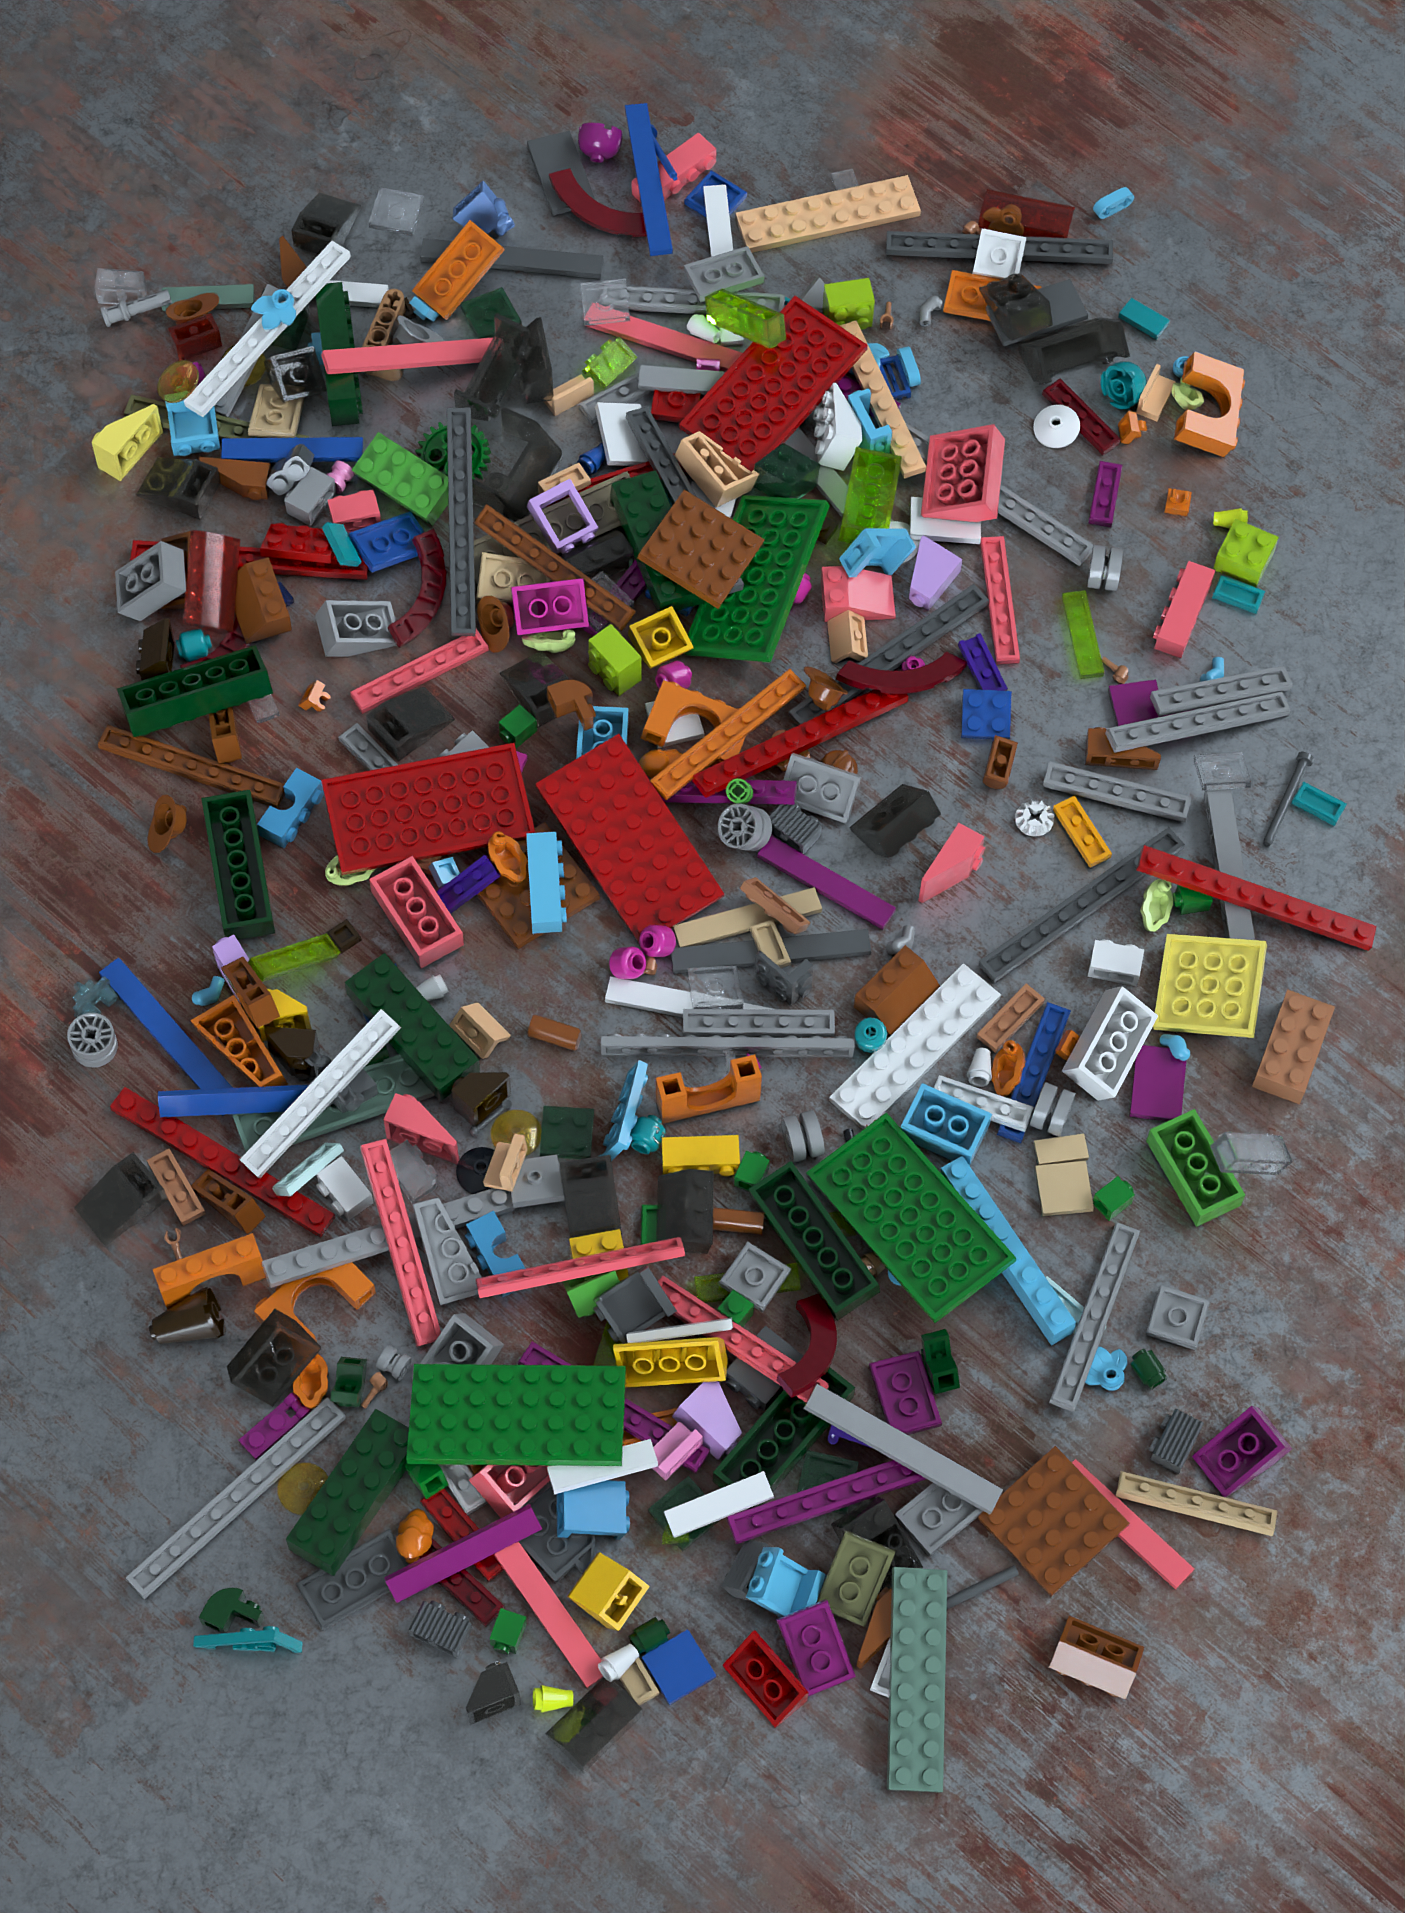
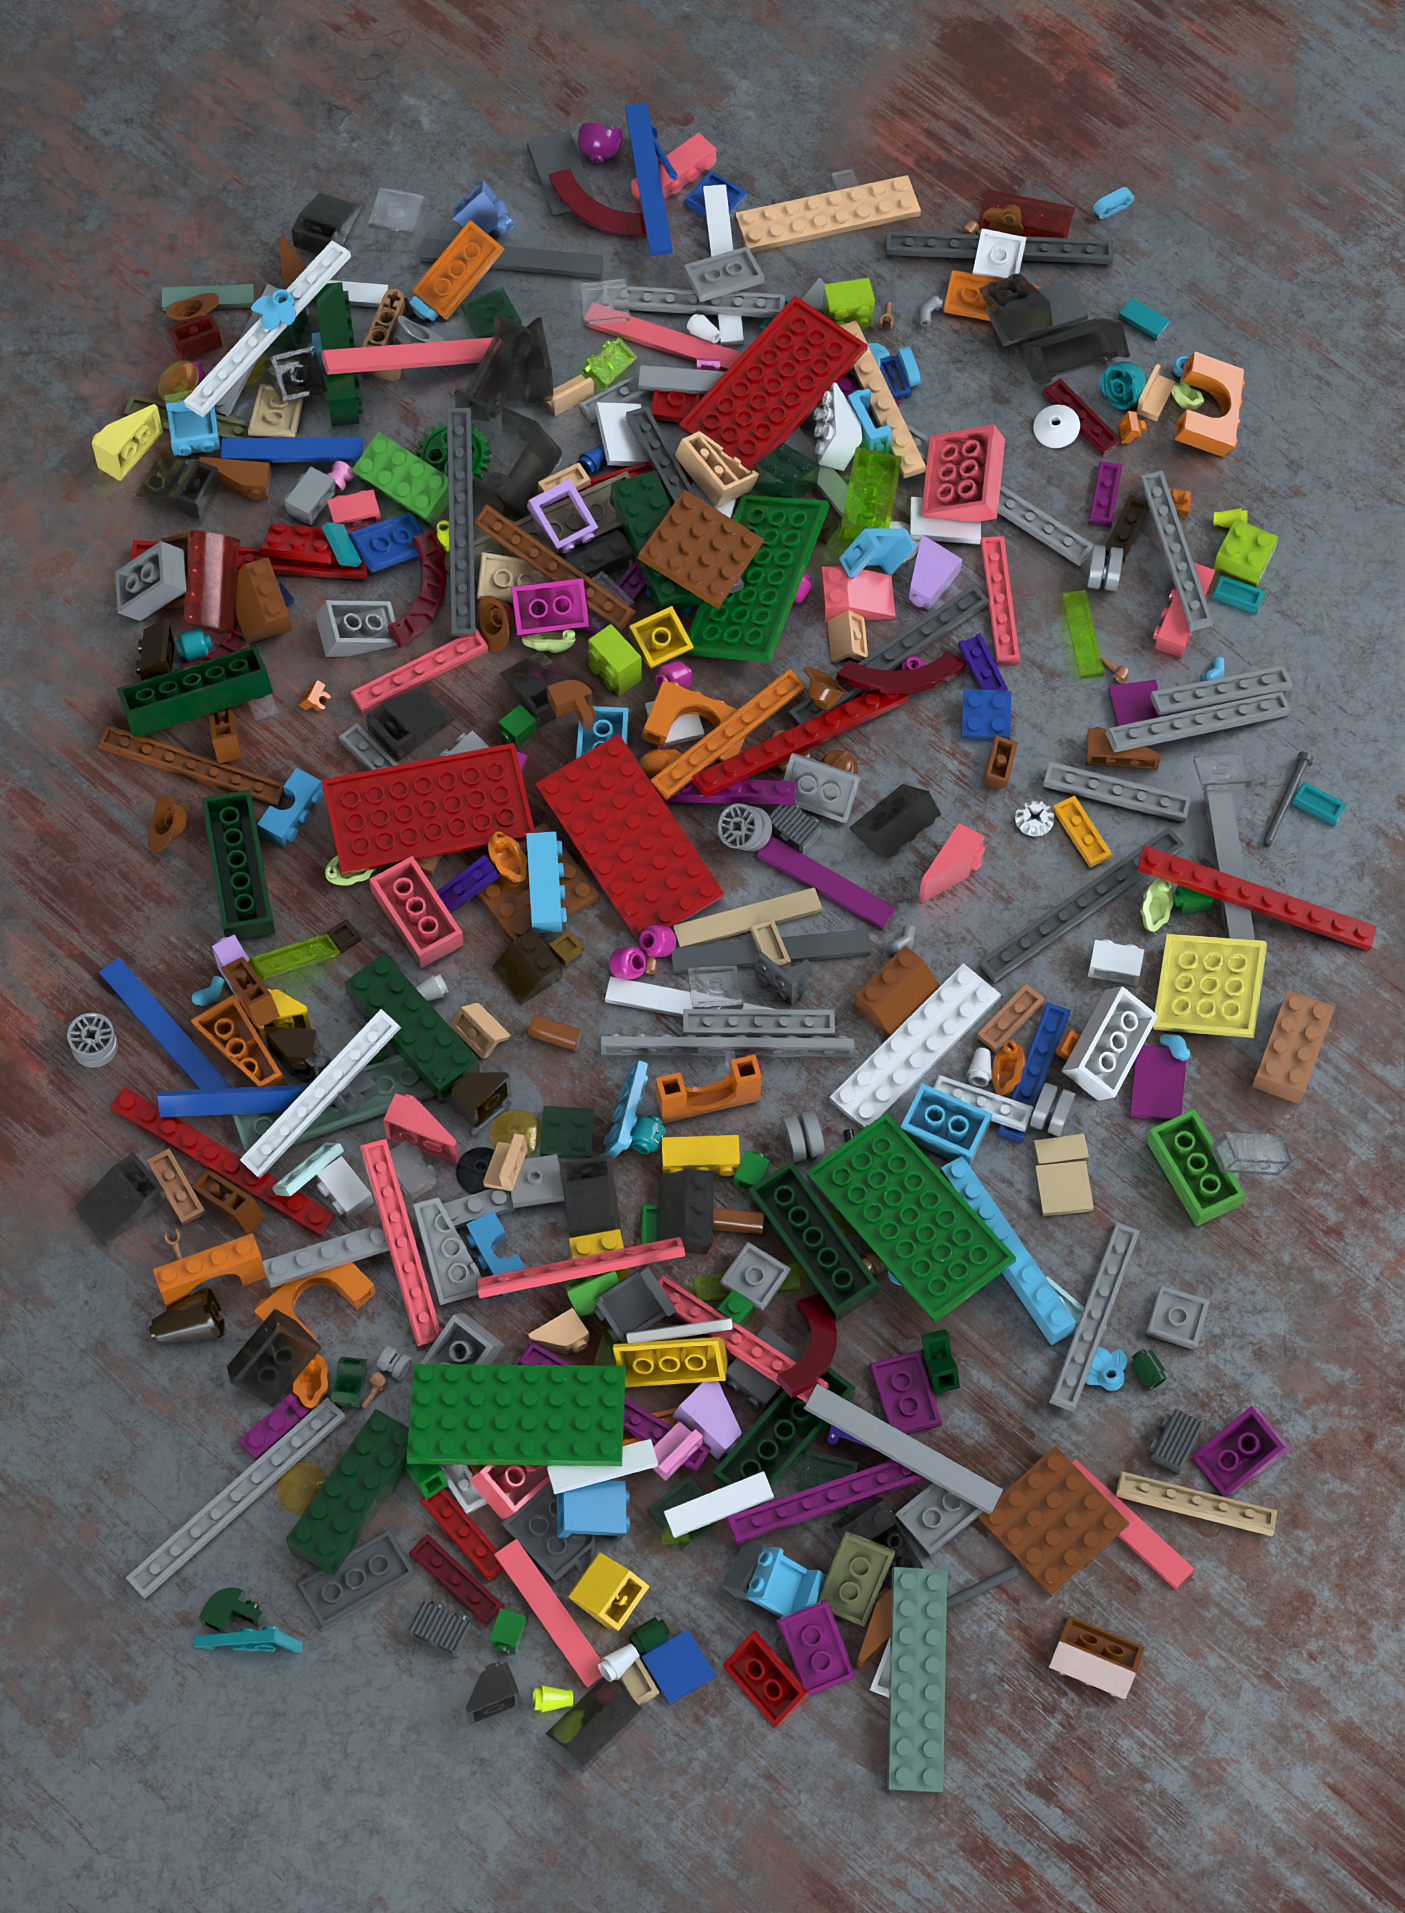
clear light blue hips [72,976,118,1018] -> none
clear brick [95,268,147,304] -> none
light grey pin [101,289,172,327] -> none
dark grey brick [266,444,315,496] -> none
magenta tile [384,1504,542,1603] -> none
orange arm [396,1508,434,1564] -> none
medium azure plate [429,857,460,888] -> none
clear neon green brick [705,289,786,348] -> none
bright green wheel [726,778,753,804] -> none
nougat plate [740,877,811,934] -> none
teal head [854,1017,887,1053] -> none
green brick [1093,1176,1135,1221] -> none
none -> neon yellow cone [437,520,449,552]
none -> dark brown slope [493,929,562,1005]
none -> light nougat slope [528,1308,590,1355]
none -> pearl gold plate [549,930,585,965]
none -> dark brown plate [1105,495,1149,563]
none -> light grey tile [1140,470,1213,631]

